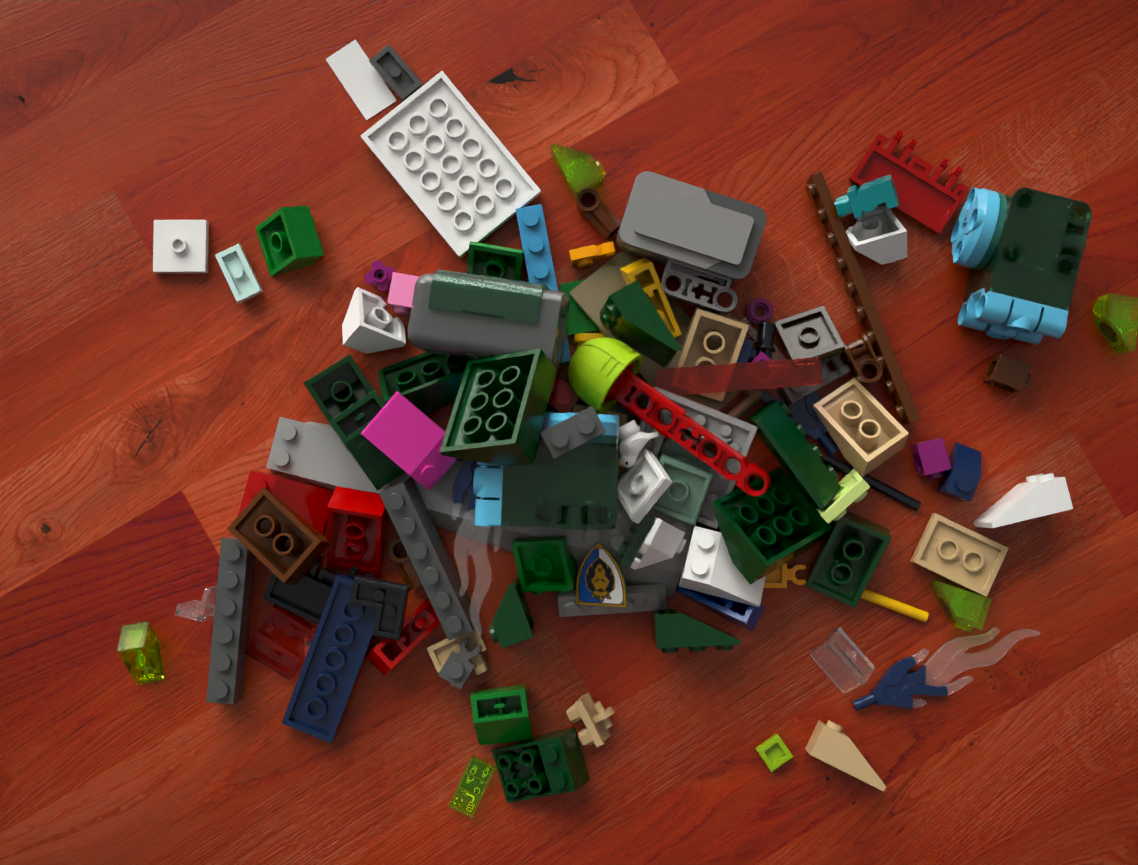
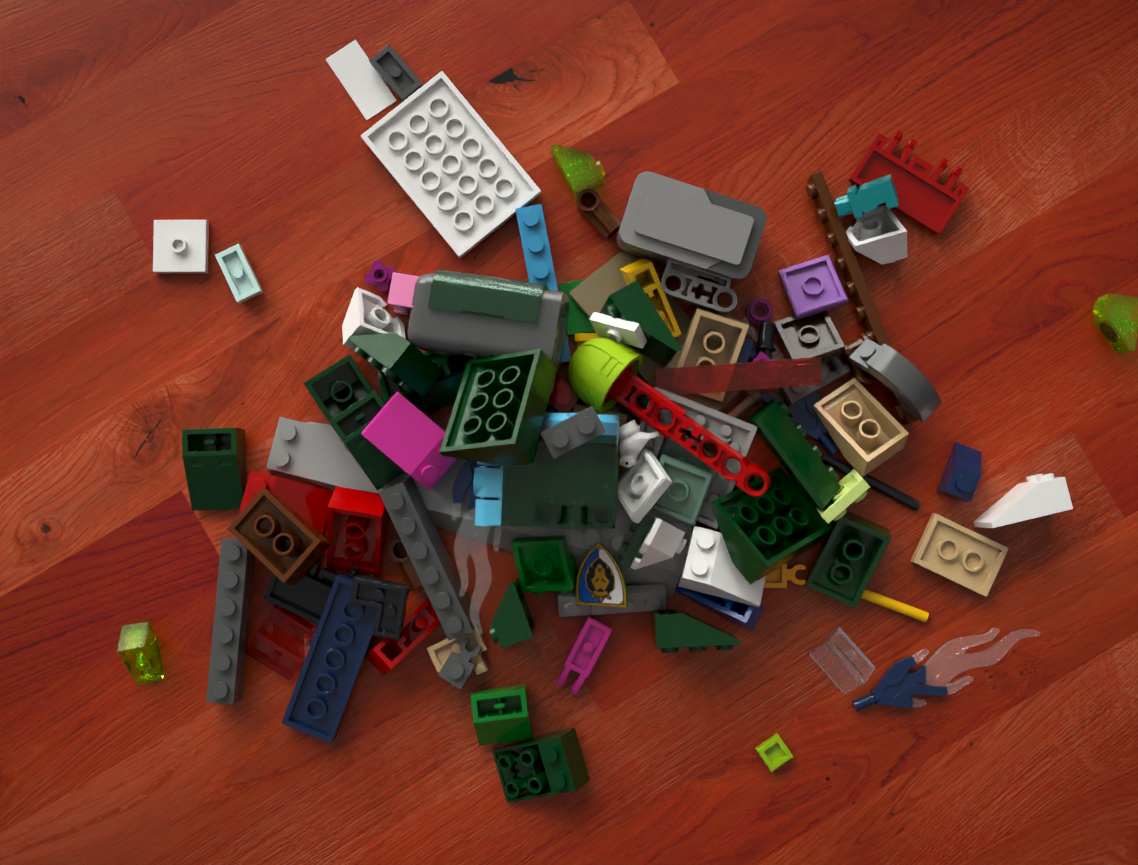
clear panel [175,585,217,622] -> none
green slope [255,206,324,277] -> none
clear neon green tile [448,755,496,818] -> none
green slope [467,241,525,286] -> none
tan hips [566,692,615,747] -> none
light orange plate [569,241,615,268] -> none
tan slope [805,720,886,792] -> none
magenta brick [909,437,951,480] -> none
clear neon green slope [930,580,992,632] -> none
clear green piece [951,187,1092,345] -> none
reddish brown brick [983,354,1031,393] -> none
none -> dark green slope [182,428,246,511]
none -> dark green slope [348,333,443,397]
none -> dark pink hinge [556,616,612,695]
none -> white plate [589,312,647,349]
none -> medium lavender plate [778,255,848,320]
none -> dark grey arch [849,338,942,423]

